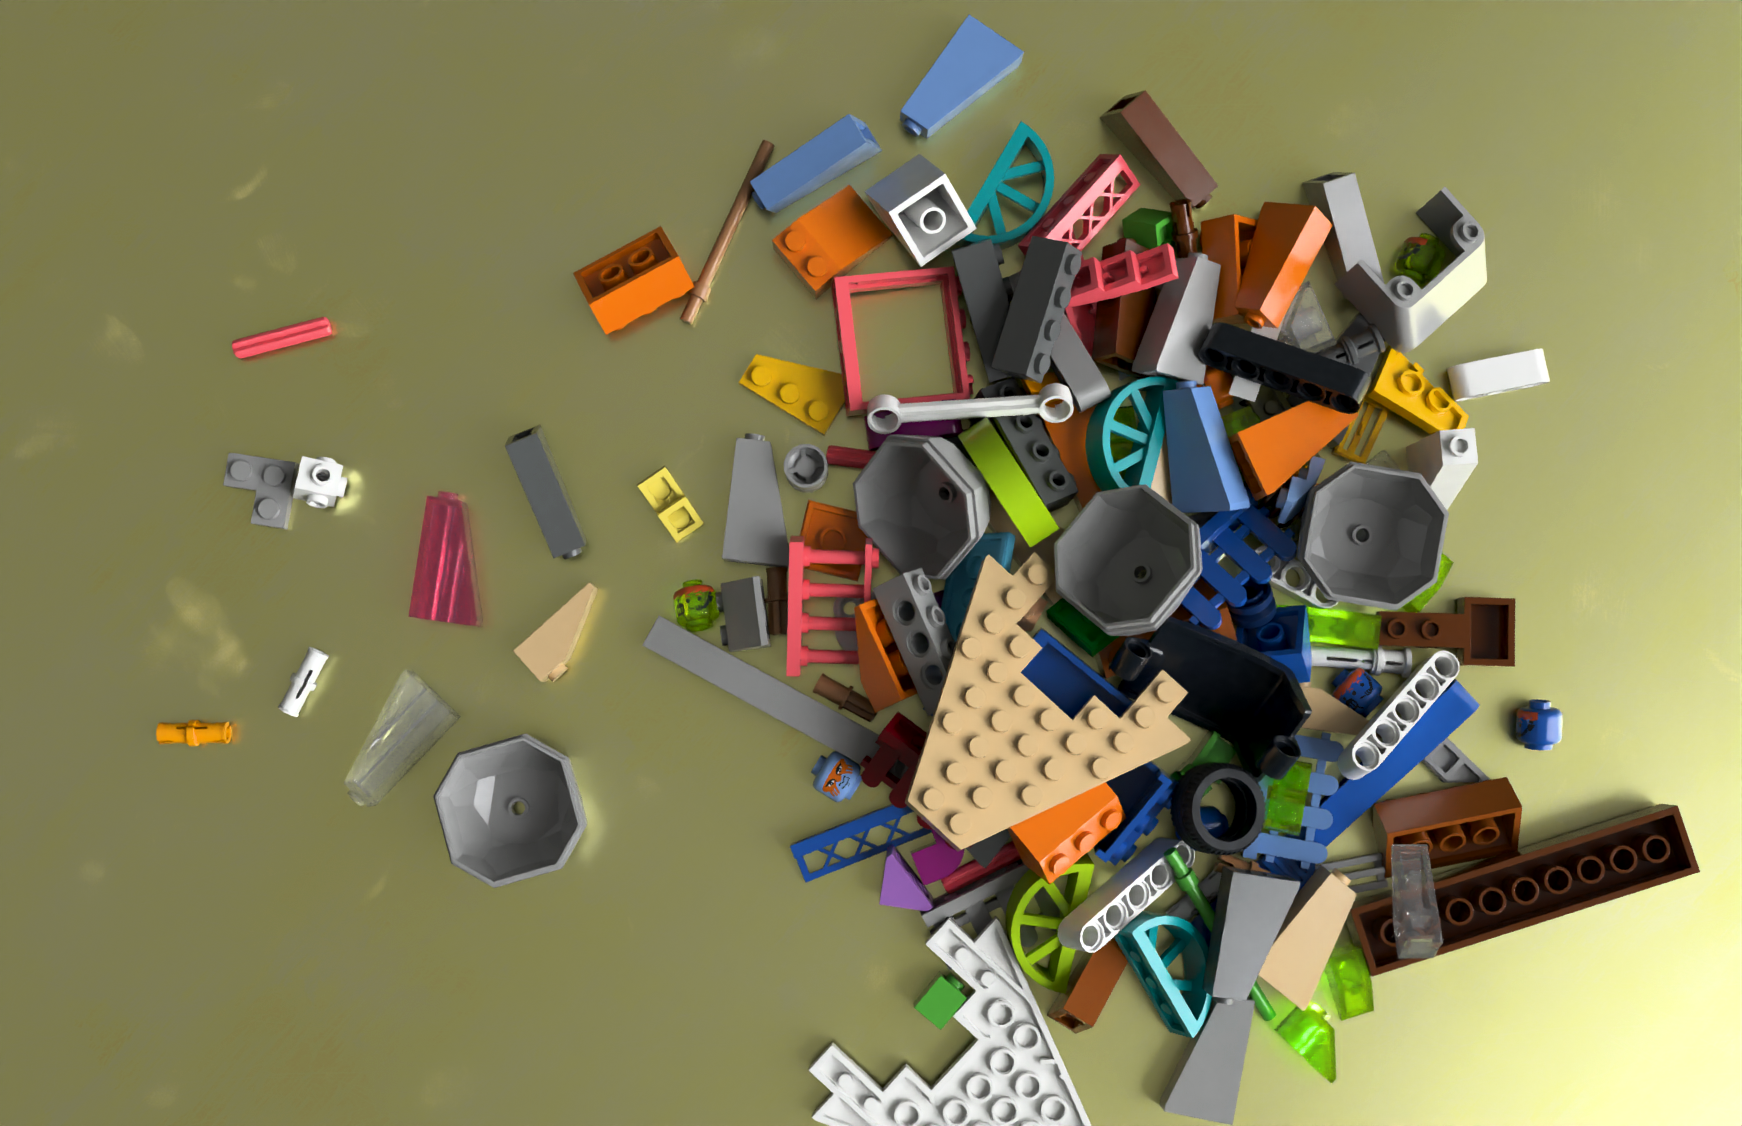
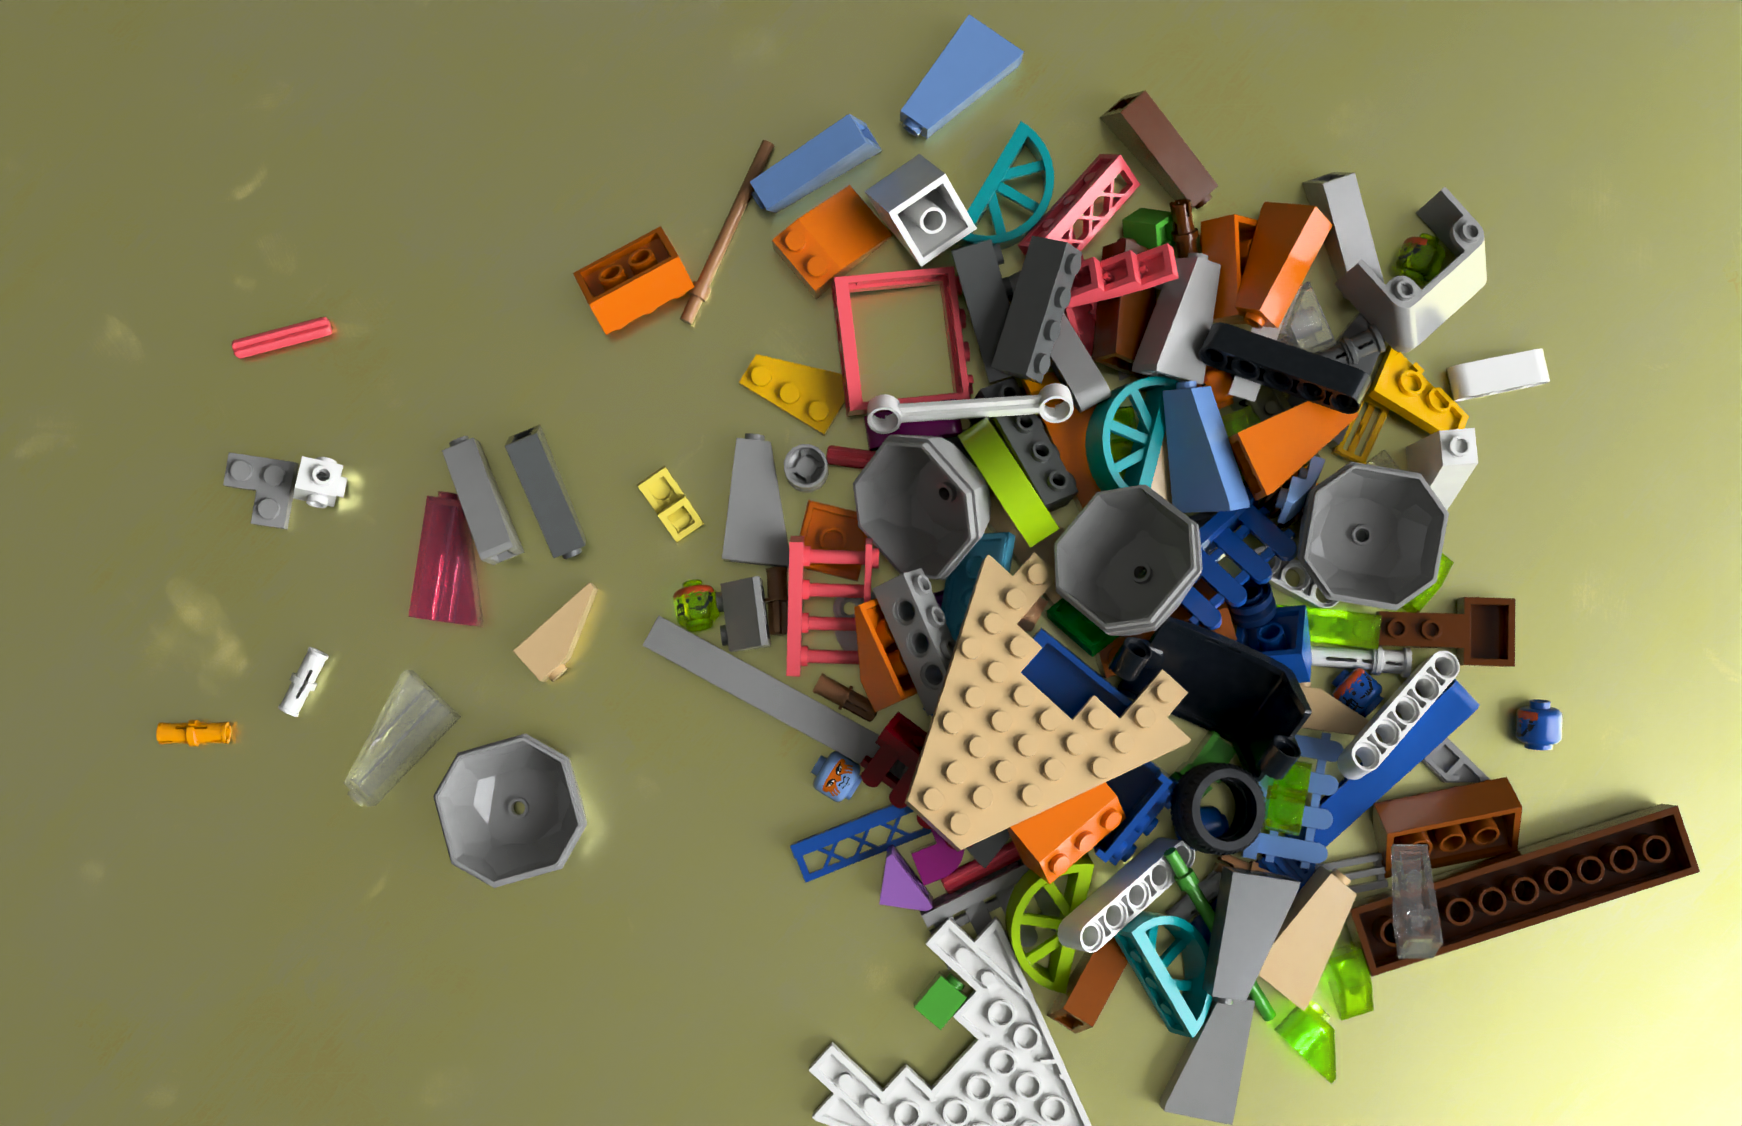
none -> light grey slope [442,436,525,565]

